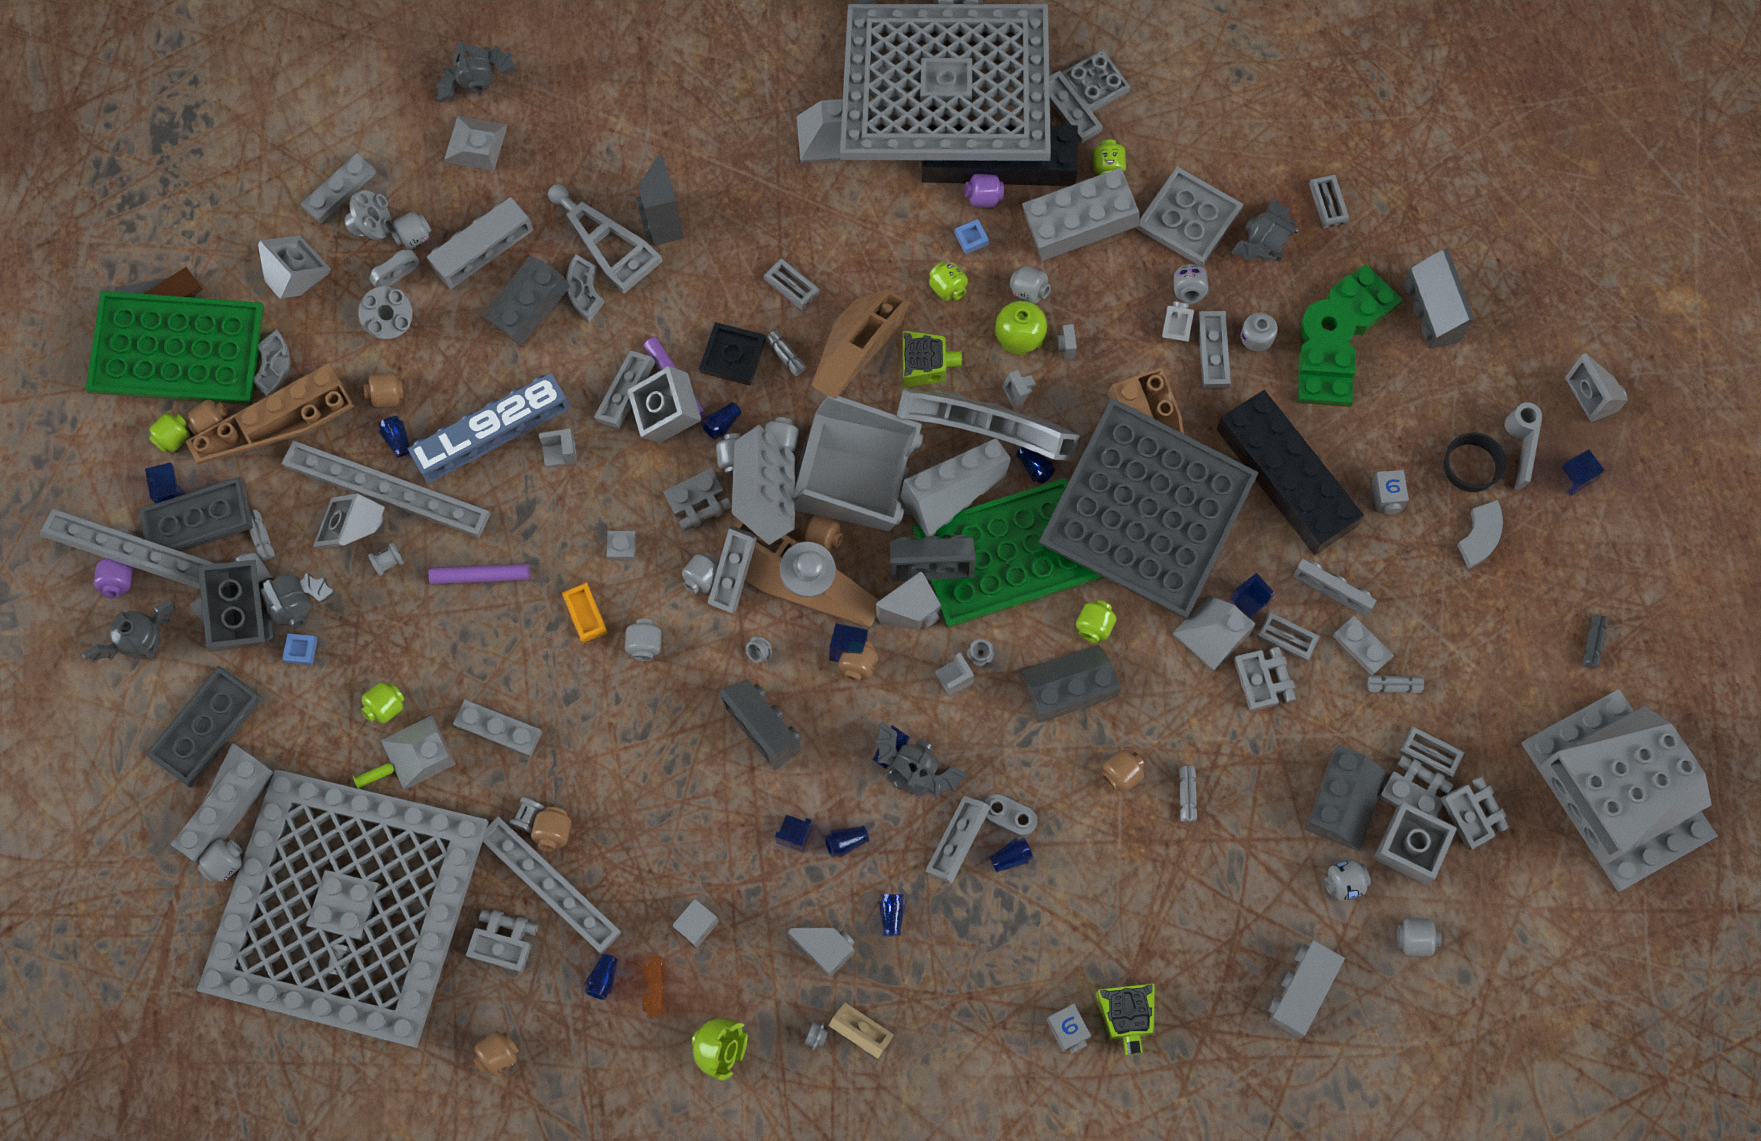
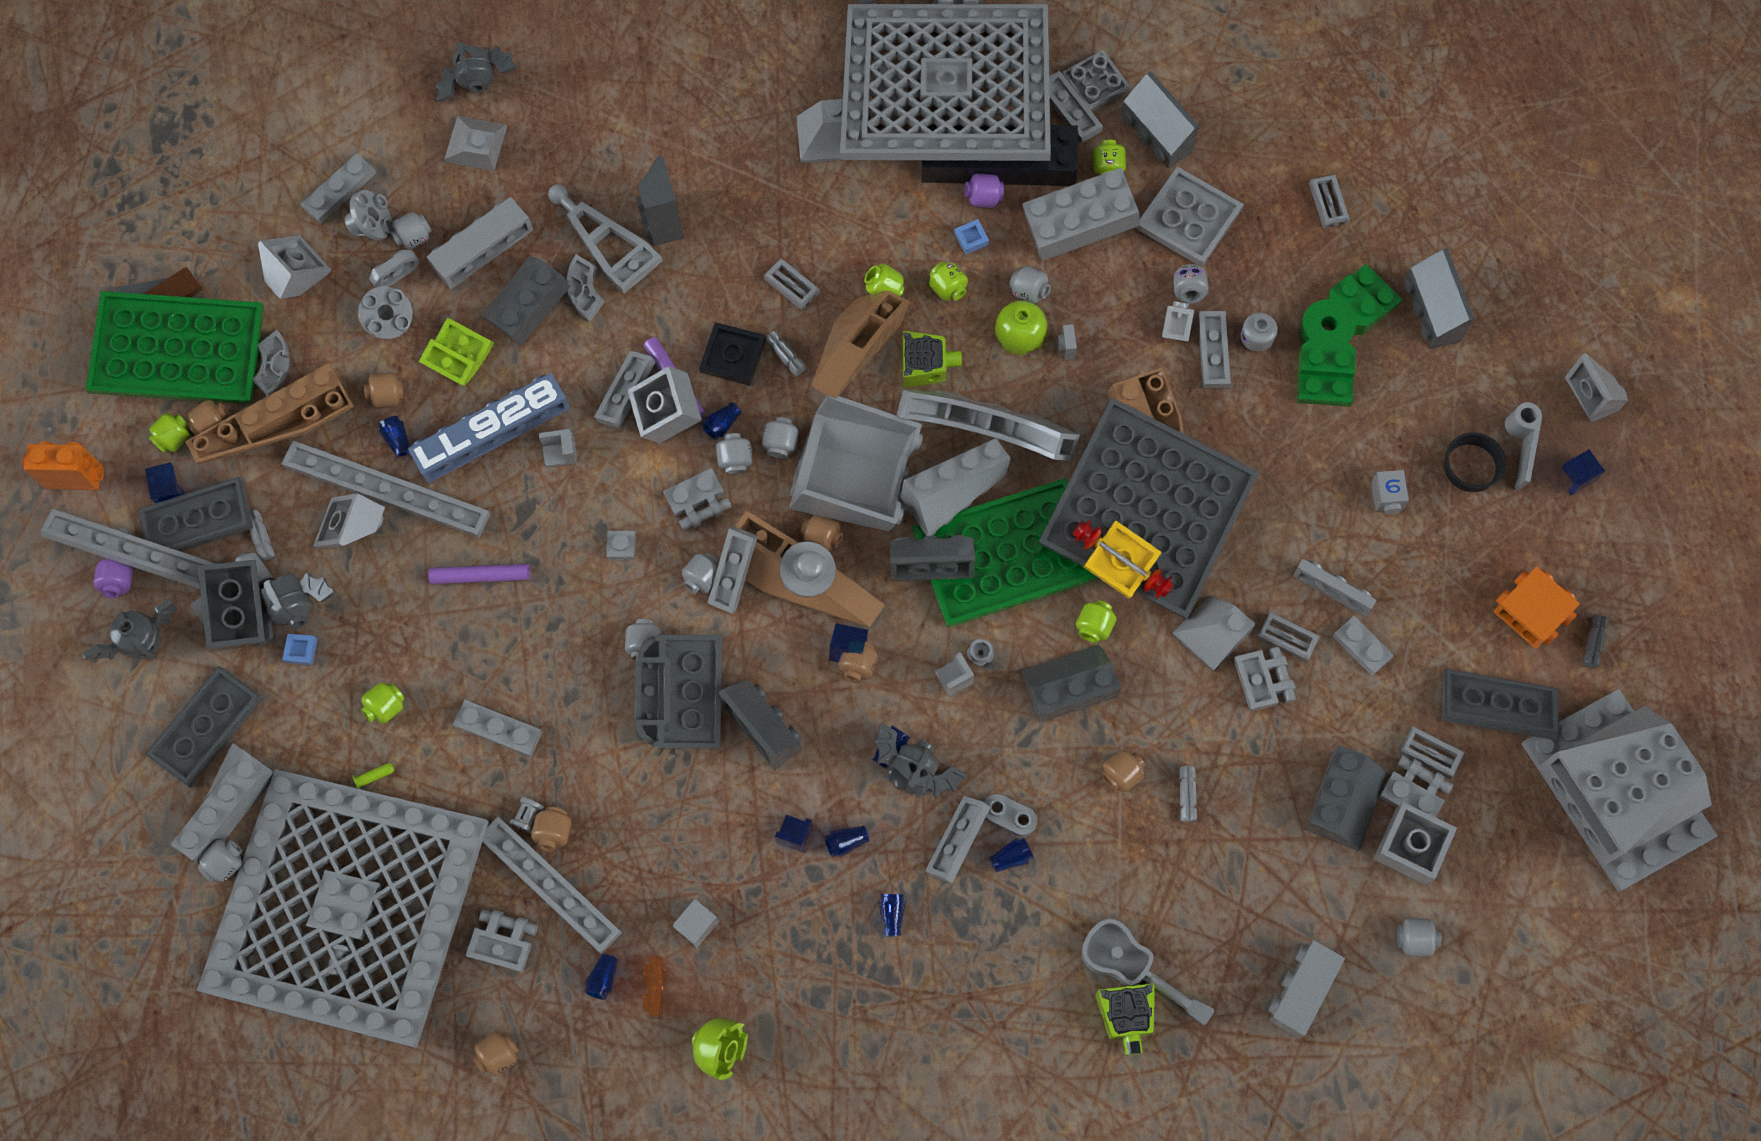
light grey bush [368,542,404,576] -> none
light grey slope [381,715,456,790] -> none
light orange tile [562,582,608,644] -> none
light grey brick [732,425,795,545] -> none
light grey plate [746,636,772,663] -> none
light grey slope [788,928,855,978] -> none
light grey plate [804,1022,828,1050] -> none
tan plate [829,1002,894,1058] -> none
light grey slope [876,572,941,629] -> none
light grey tile [1002,371,1036,409] -> none
clear blue cone [1016,447,1055,484] -> none
light grey brick [1046,1004,1091,1054] -> none
black brick [1216,389,1365,555] -> none
clear blue panel [1231,573,1275,619] -> none
dark grey helmet [1232,198,1298,262] -> none
light grey head [1324,860,1371,901] -> none
light grey axle [1367,675,1424,693] -> none
light grey plate [1440,776,1509,849] -> none
light grey tile [1457,500,1503,569] -> none
none -> orange brick [22,441,104,490]
none -> lime slope [419,317,494,386]
none -> dark grey plate [634,635,722,748]
none -> lime head [864,264,904,296]
none -> yellow plate [1072,519,1174,599]
none -> light grey piece [1081,919,1214,1026]
none -> slope [1121,71,1199,169]
none -> dark grey tile [1442,669,1559,740]
none -> orange brick [1493,566,1580,649]

